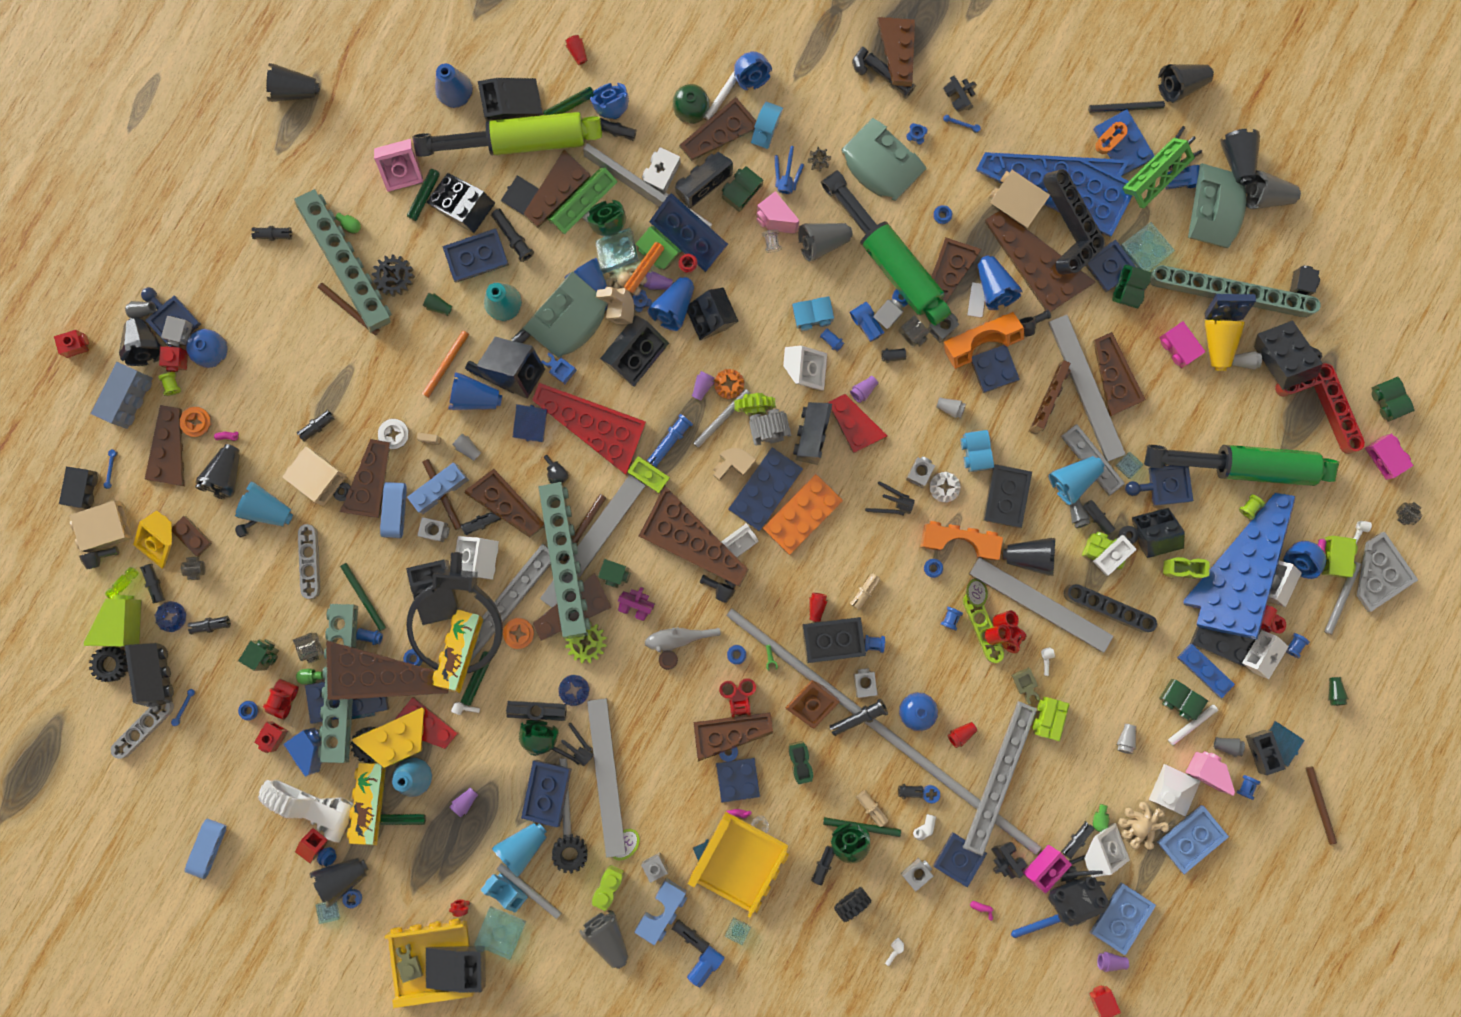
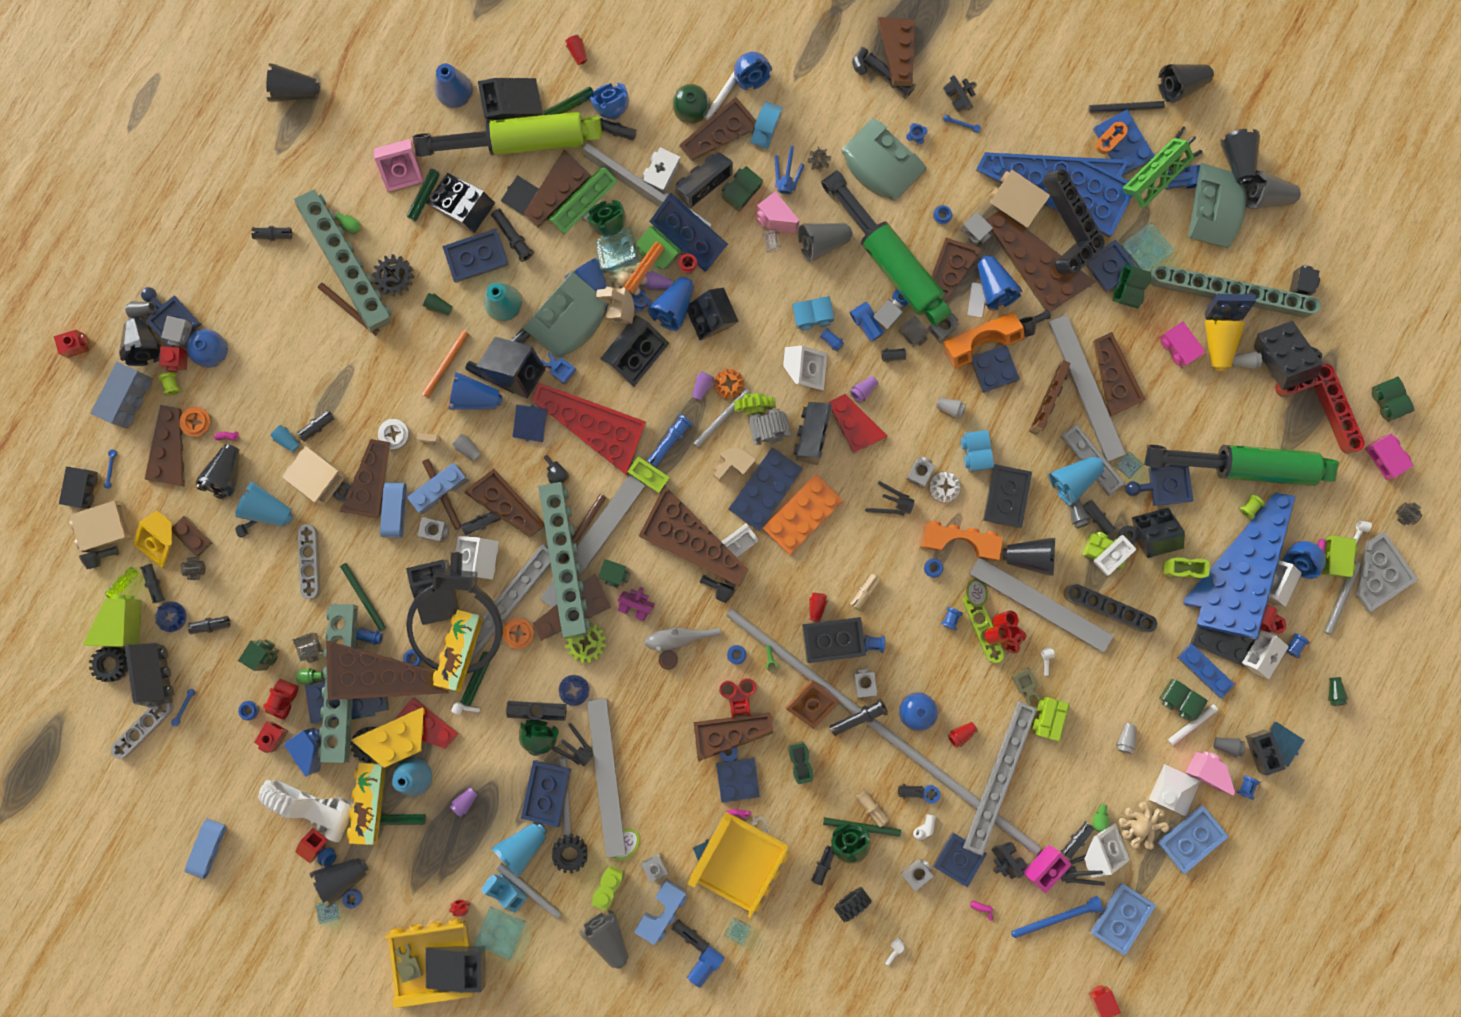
black shield [1048,876,1110,927] -> none
medium lavender cone [1097,952,1129,972] -> none
reddish brown bar [1305,766,1337,845] -> none
none -> dark azure cone [270,425,300,453]
none -> light grey brick [961,212,993,246]

